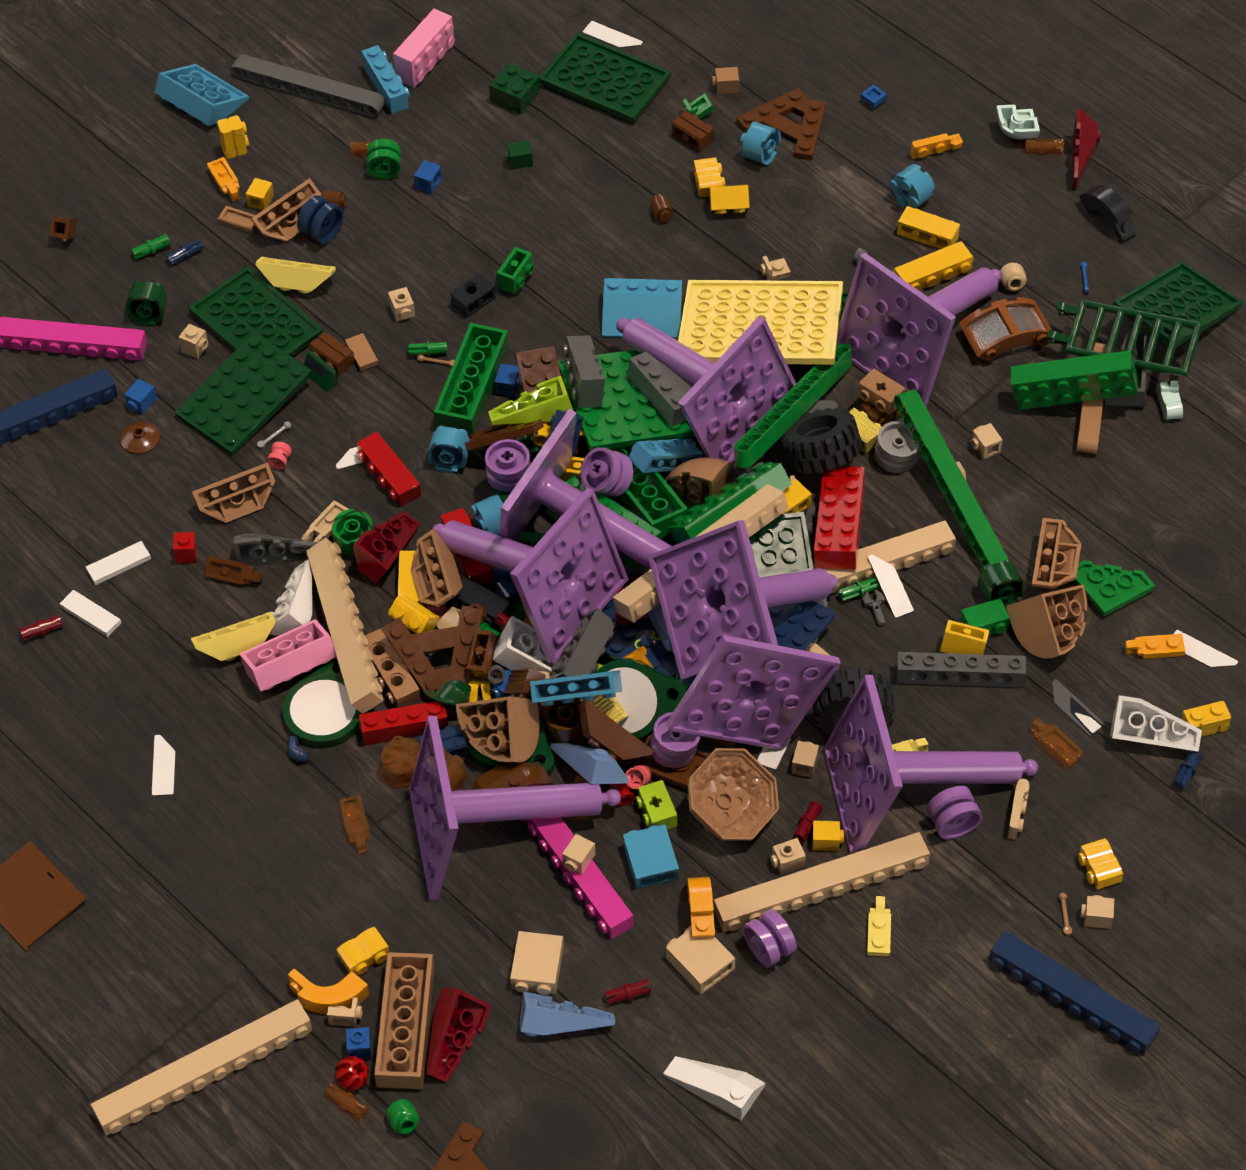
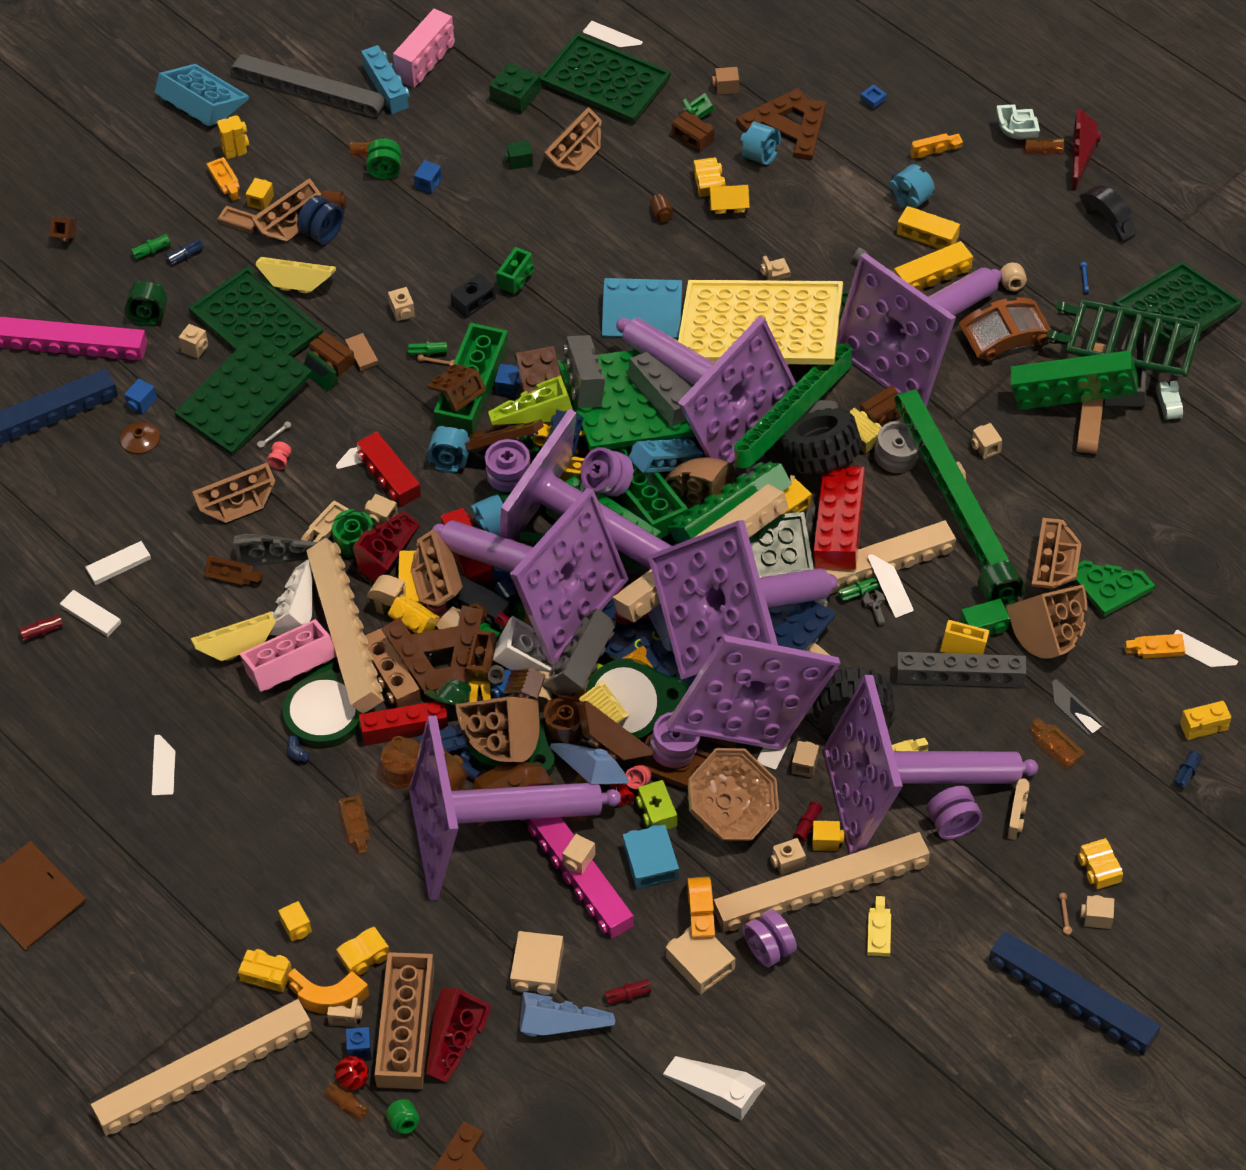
red brick [173,532,198,564] -> none
dark azure brick [530,670,622,706] -> none
medium nougat brick [858,368,906,415] -> none
white wedge [1110,695,1202,751] -> none
none -> yellow brick [238,949,292,992]
none -> yellow brick [278,901,312,941]
none -> tan brick [365,494,398,525]
none -> tan brick [367,575,406,615]
none -> reddish brown bracket [427,364,487,411]
none -> dark blue arm [458,751,481,781]
none -> medium nougat wedge [543,107,602,172]

